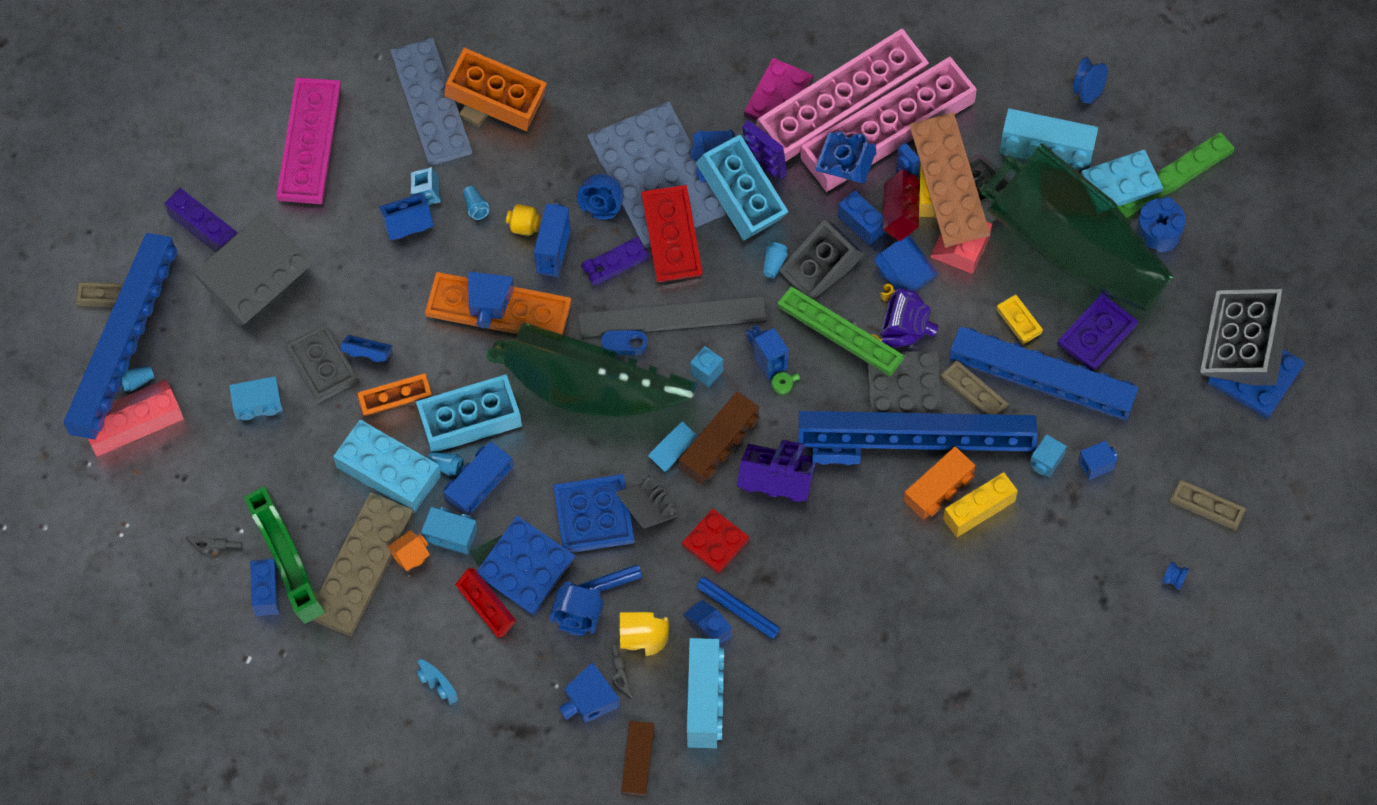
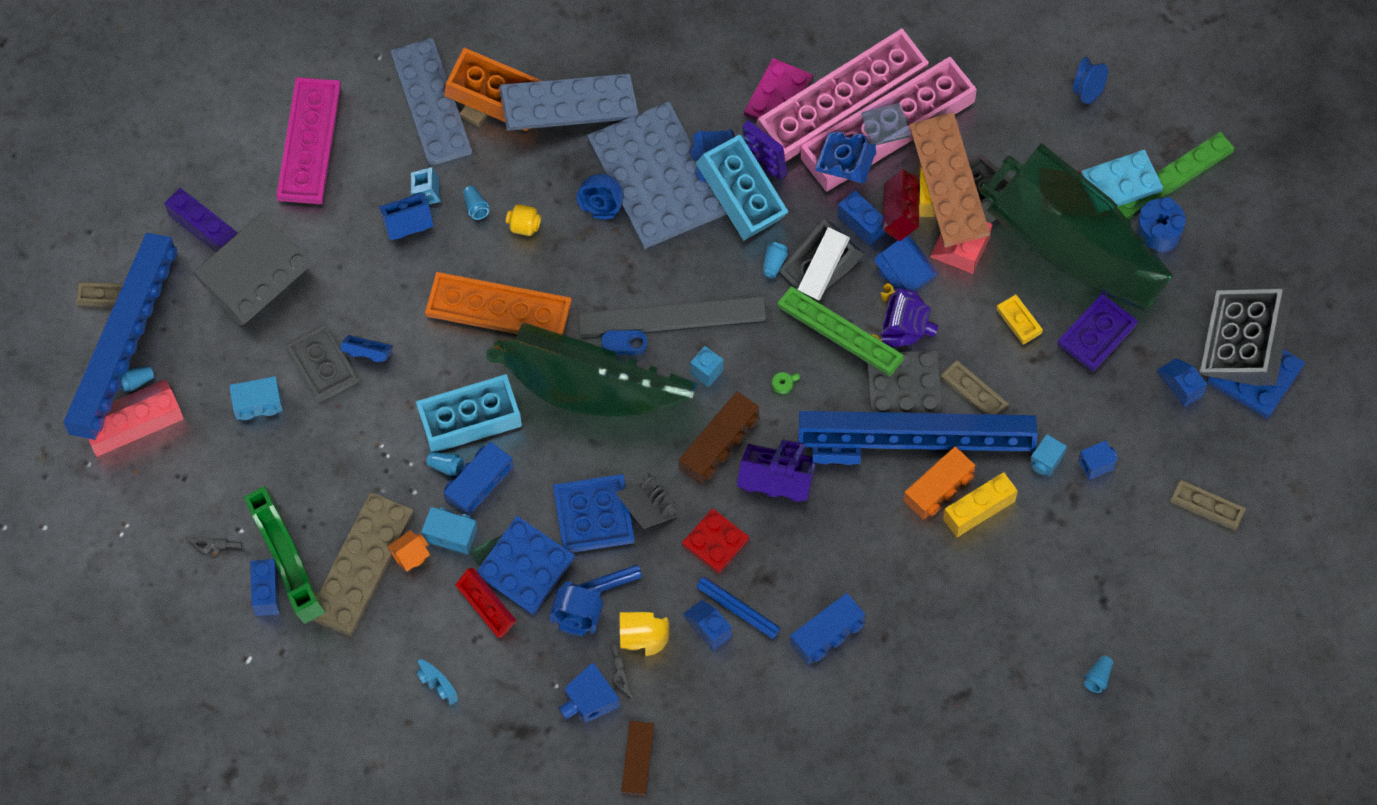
medium azure brick [333,420,441,513] -> none
orange brick [356,373,432,417] -> none
blue torso [468,272,514,328] -> none
blue window [534,203,571,277] -> none
dark purple plate [581,237,649,285] -> none
red plate [641,185,703,283] -> none
dark azure slope [648,421,698,472] -> none
medium azure brick [687,638,724,748] -> none
blue bush [745,325,761,348] -> none
blue brick [754,328,789,380] -> none
blue plate [896,143,920,178] -> none
blue brick [949,327,1139,421] -> none
medium azure brick [999,108,1098,171] -> none
blue wheel [1162,561,1189,590] -> none
none -> sand blue plate [499,74,638,131]
none -> blue brick [790,593,865,665]
none -> white tile [798,227,850,300]
none -> clear light blue piece [861,103,911,146]
none -> dark azure cone [1084,656,1113,693]
none -> blue slope [1157,358,1207,407]

